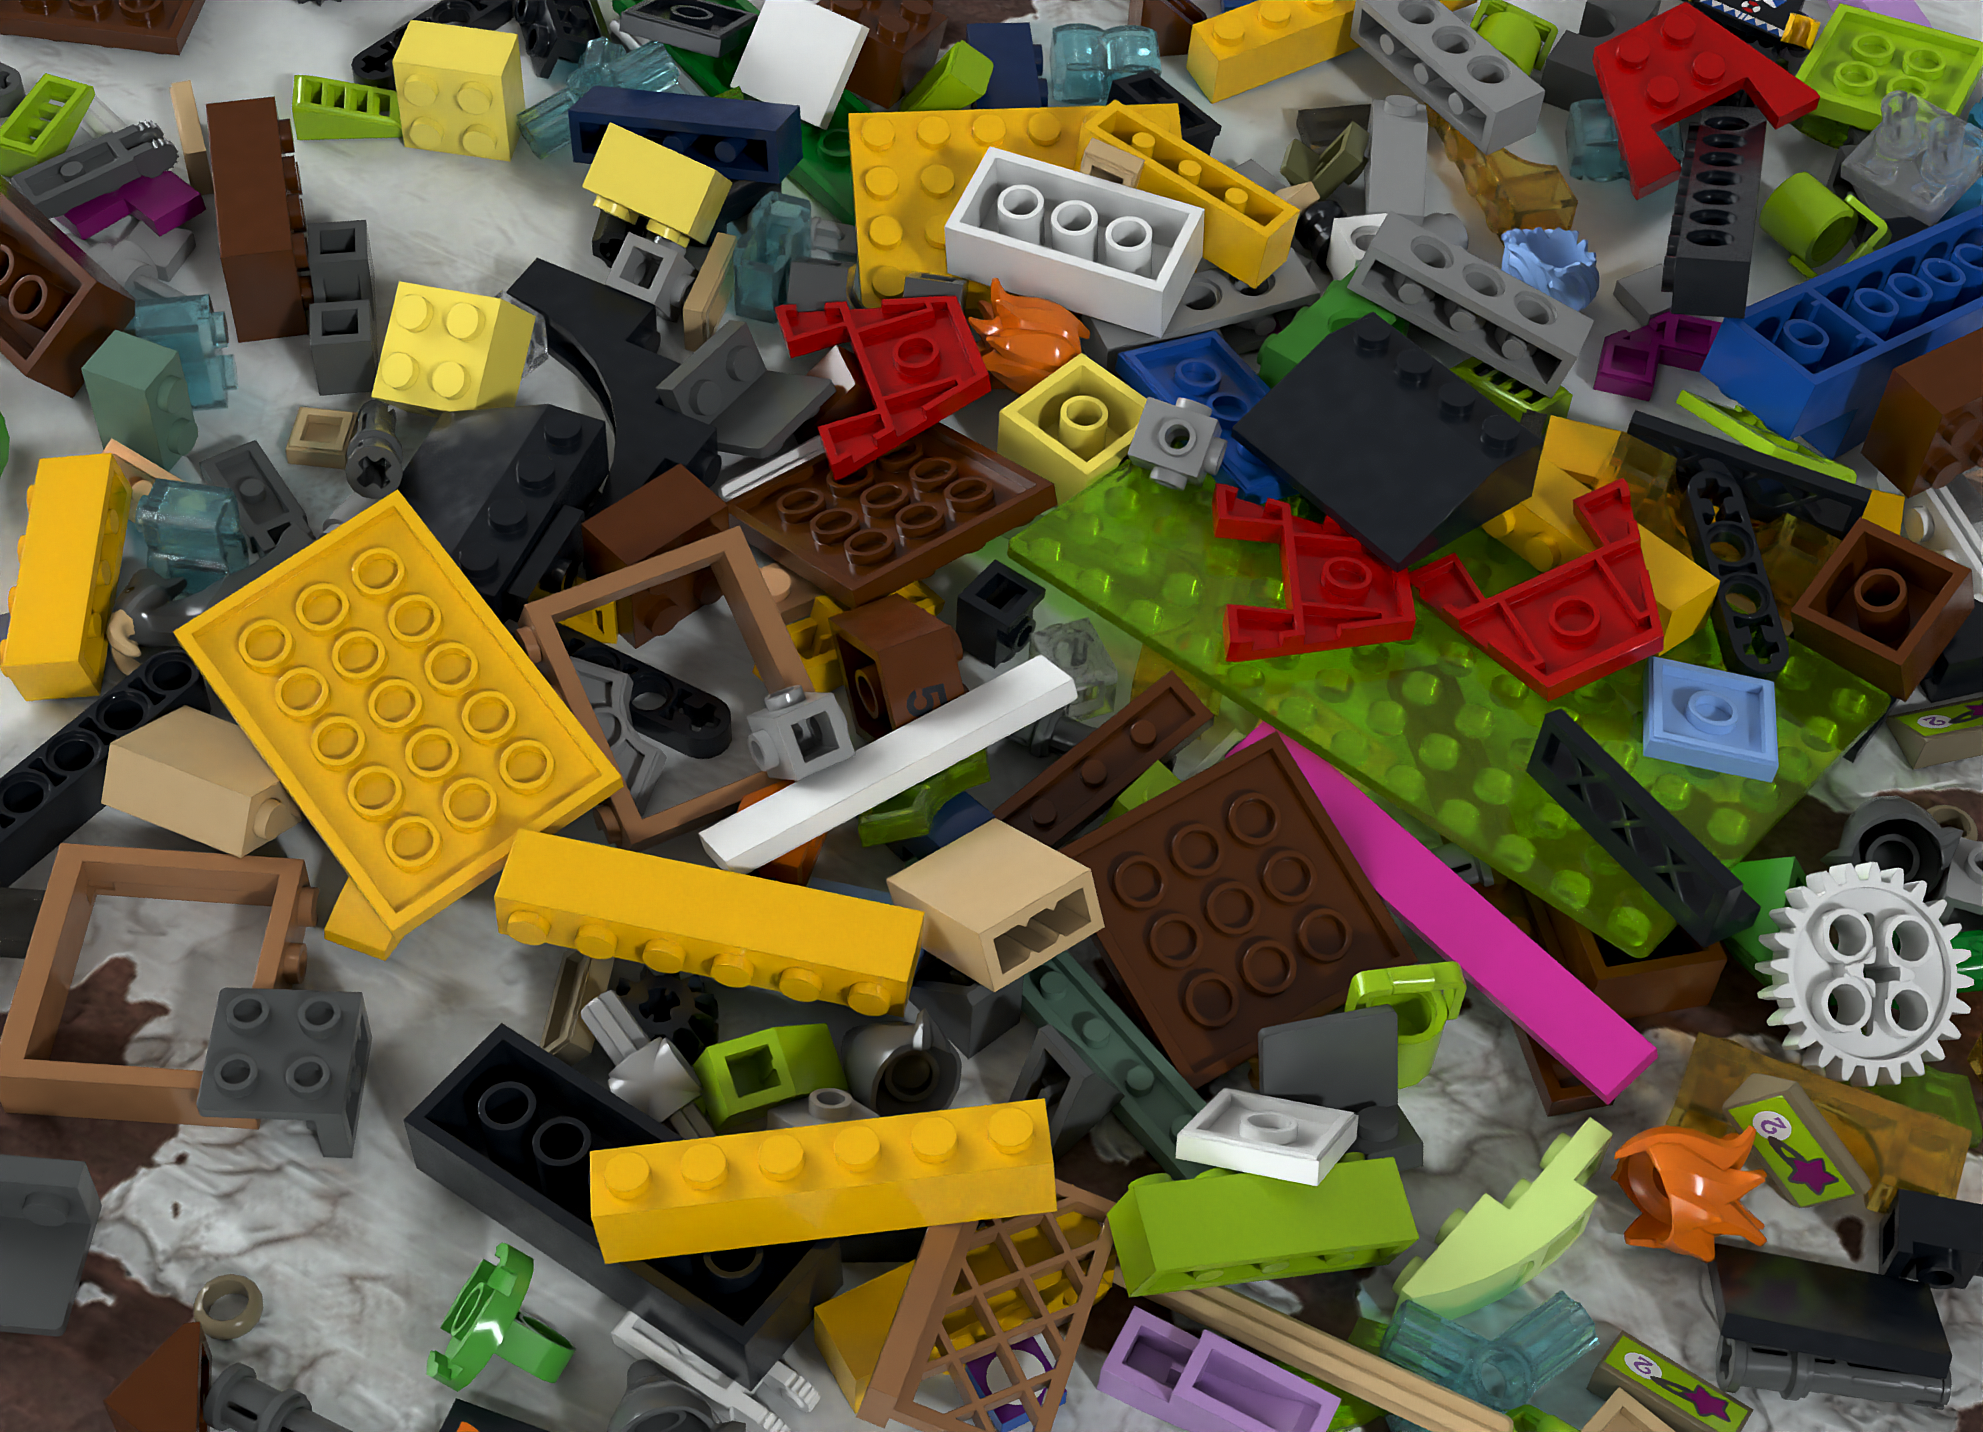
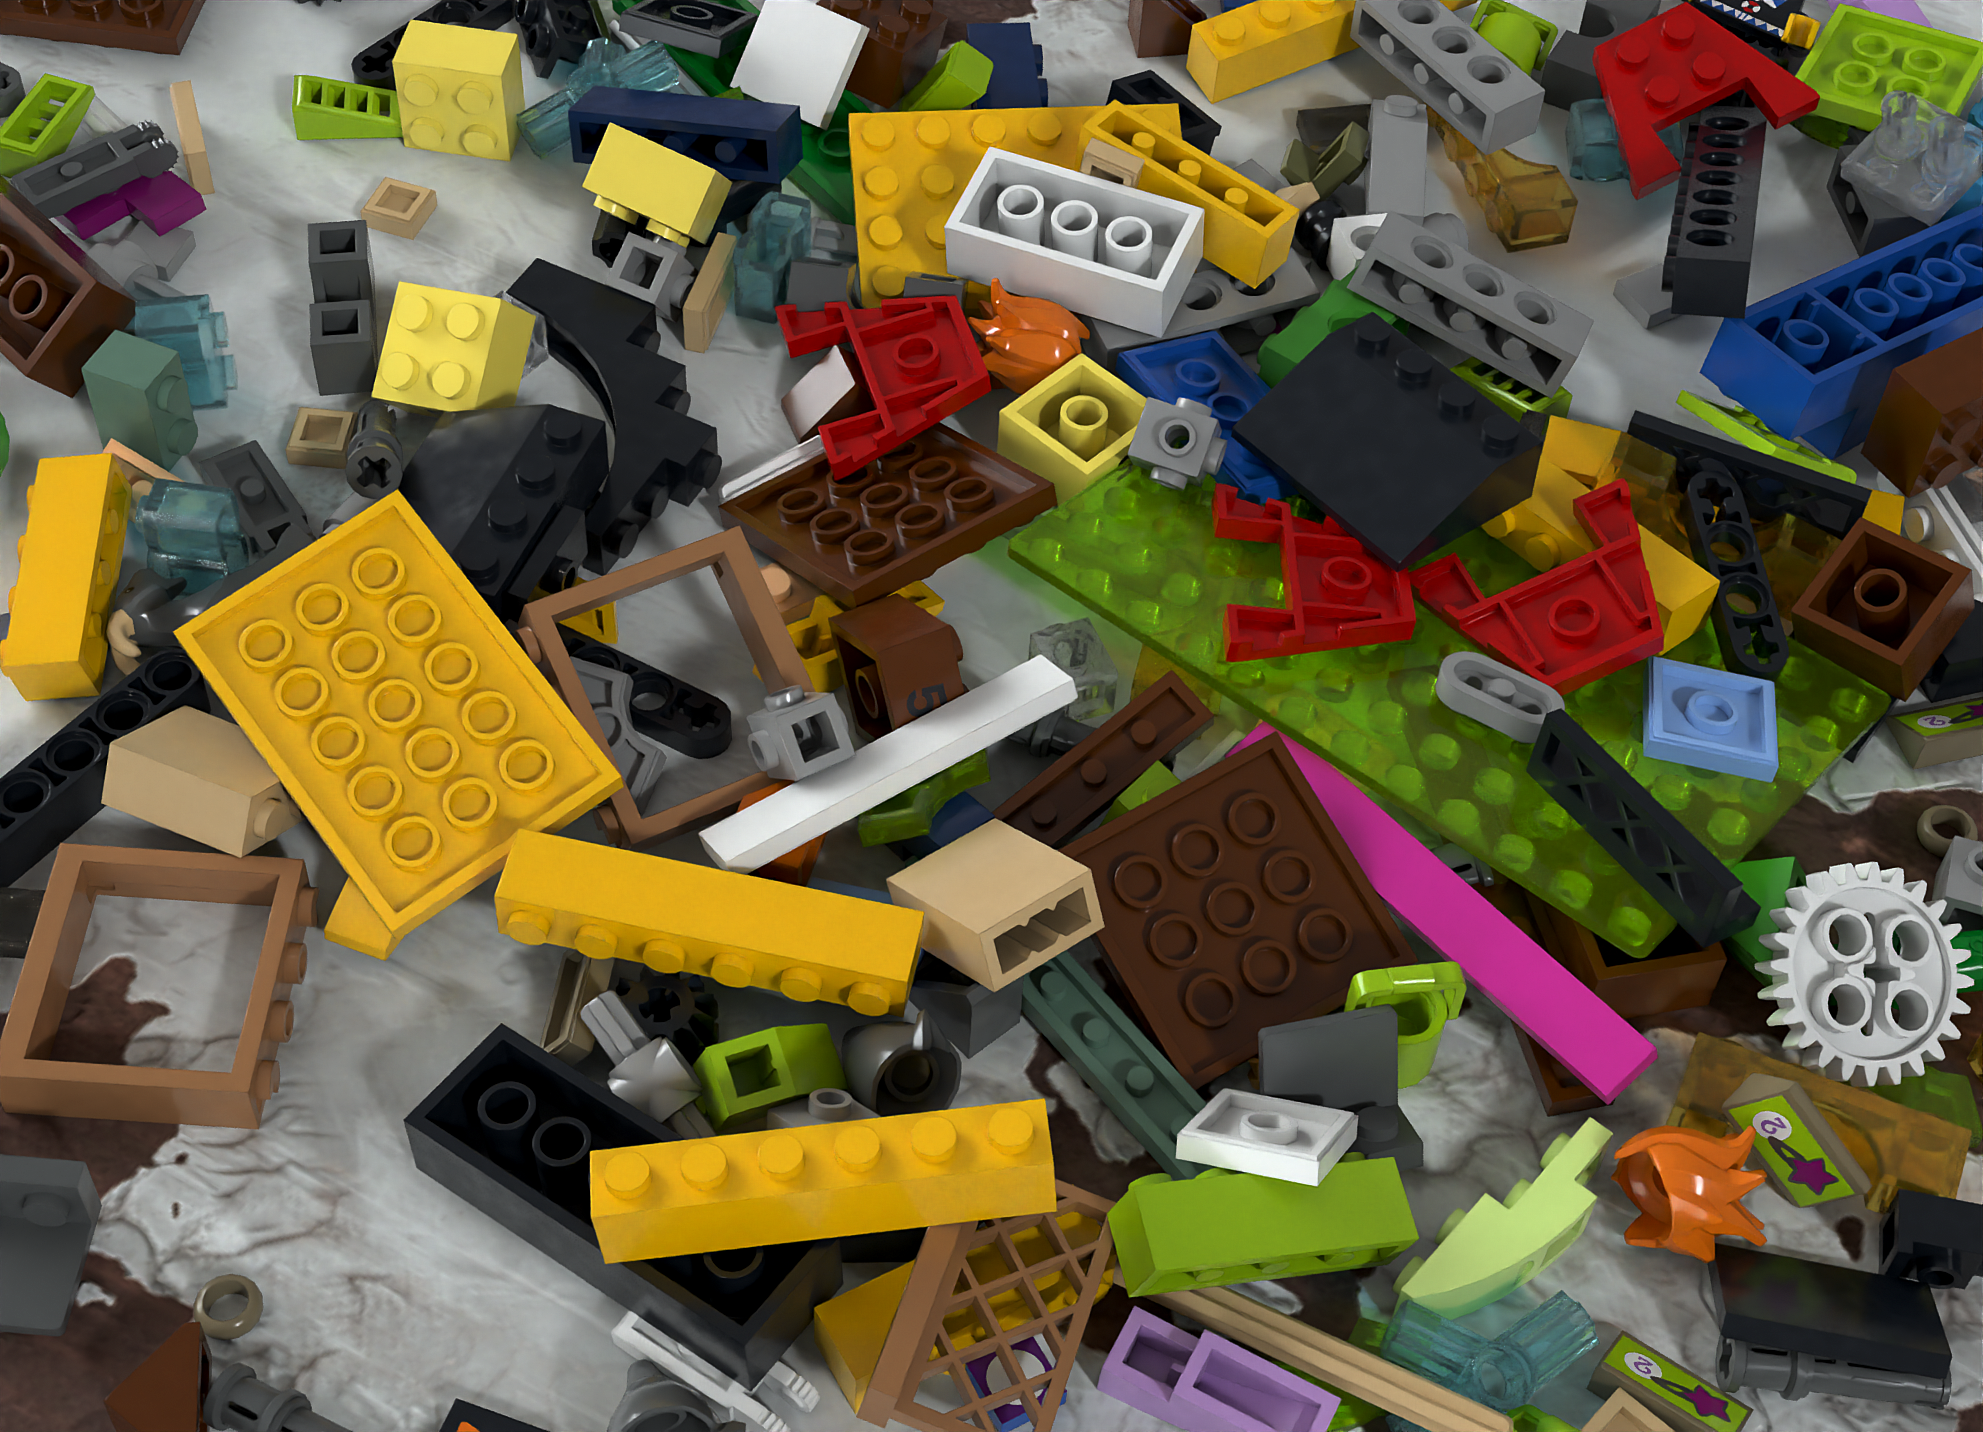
dark grey bracket [196,987,372,1158] -> none
reddish brown brick [206,96,314,343] -> none
bright green tile [426,1242,576,1392] -> none
reddish brown brick [581,463,729,649] -> none
dark grey bracket [656,320,836,459] -> none
black brick [956,559,1046,669] -> none
dark grey slope [1008,1024,1125,1164] -> none
clear light blue brick [1049,23,1162,105] -> none
light blue hair [1501,227,1599,312] -> none
magenta tile [1593,311,1722,402] -> none
lime piece [1759,172,1892,280] -> none
dark grey hat [1820,796,1964,895] -> none
none -> tan tile [360,177,437,240]
none -> light grey plate [1435,651,1565,743]

